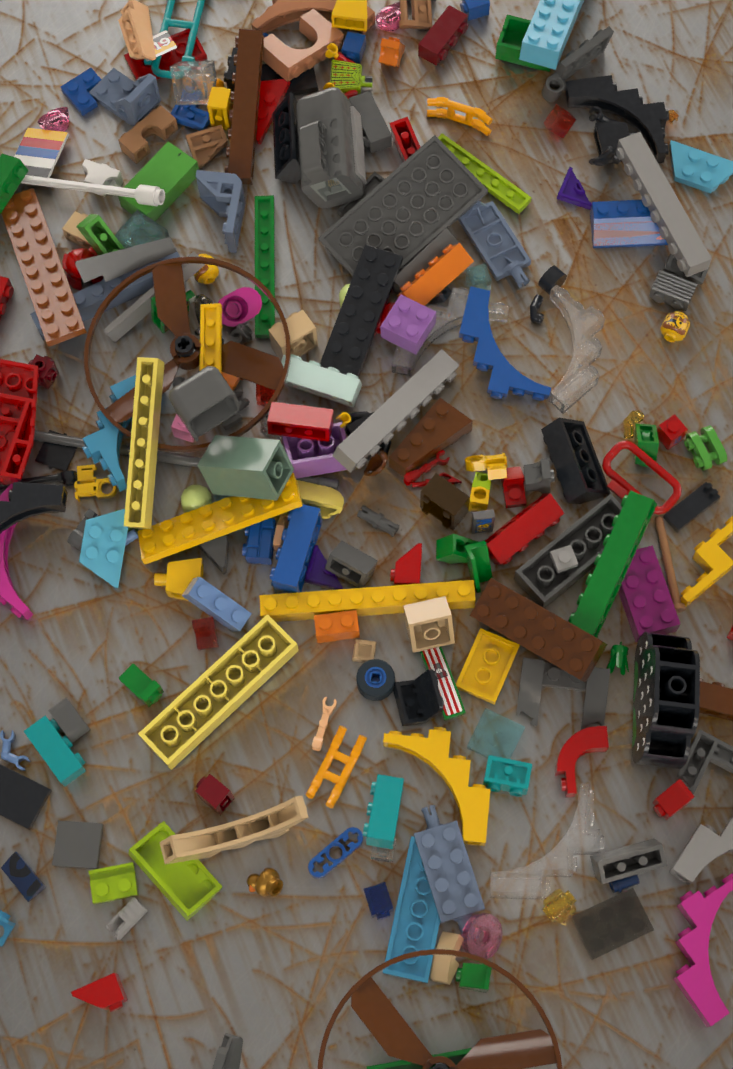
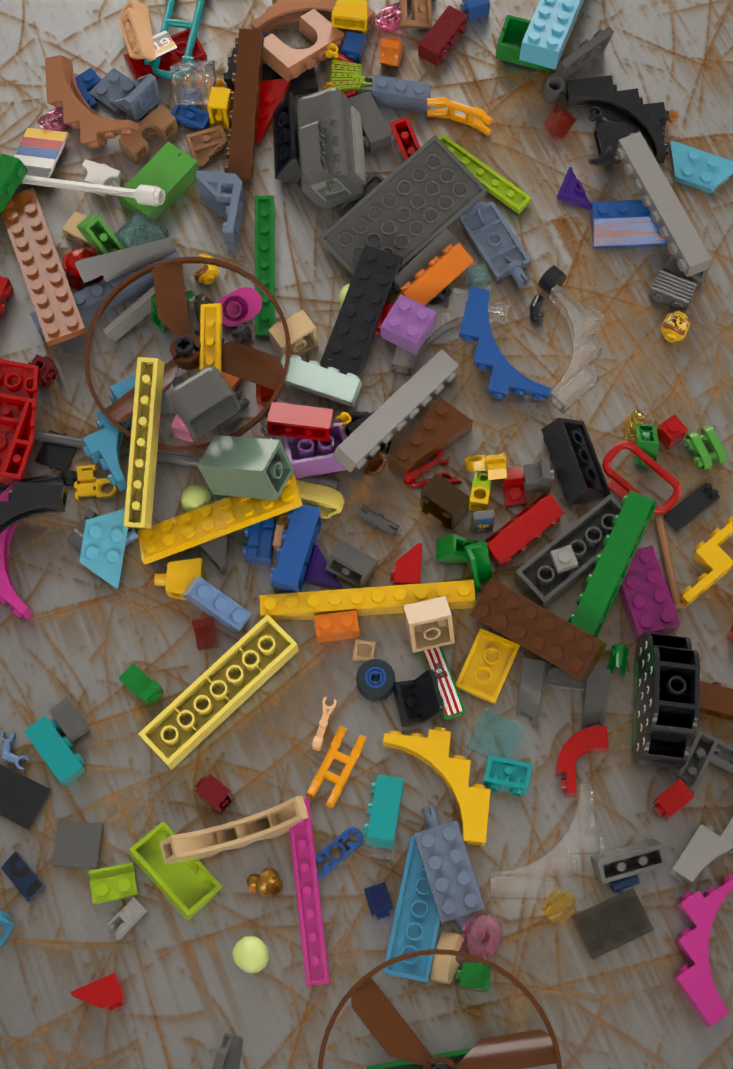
none -> nougat arch [45,55,139,149]
none -> yellowish green hair [232,936,270,973]
none -> dark pink tile [286,798,330,986]
none -> sand blue brick [371,75,431,114]

